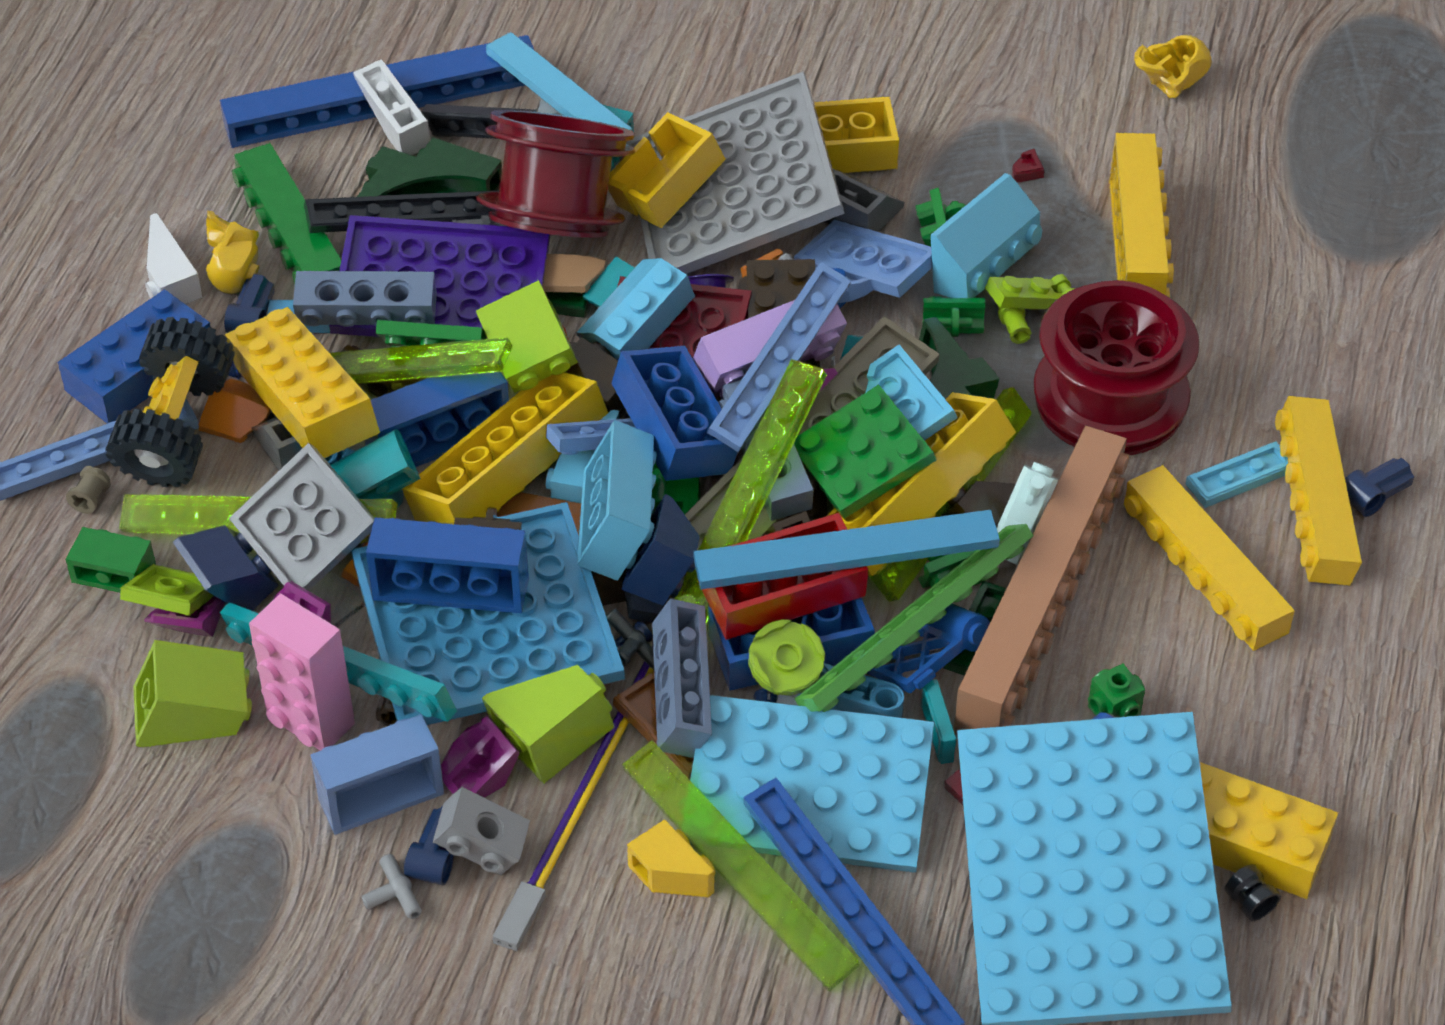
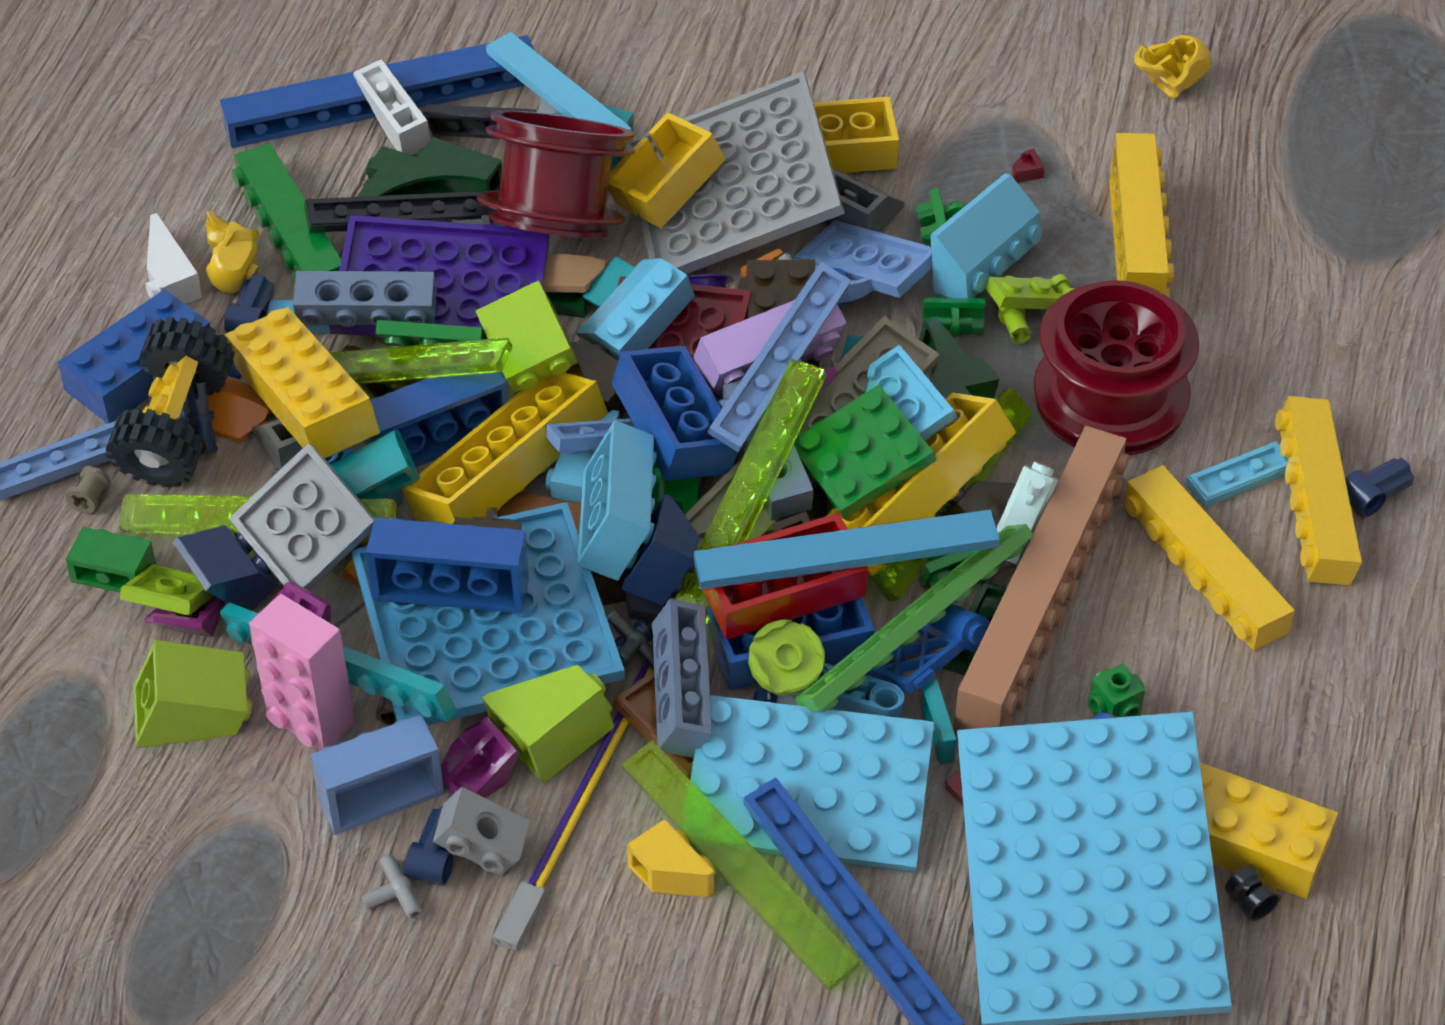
none -> dark blue pin [186,380,218,454]

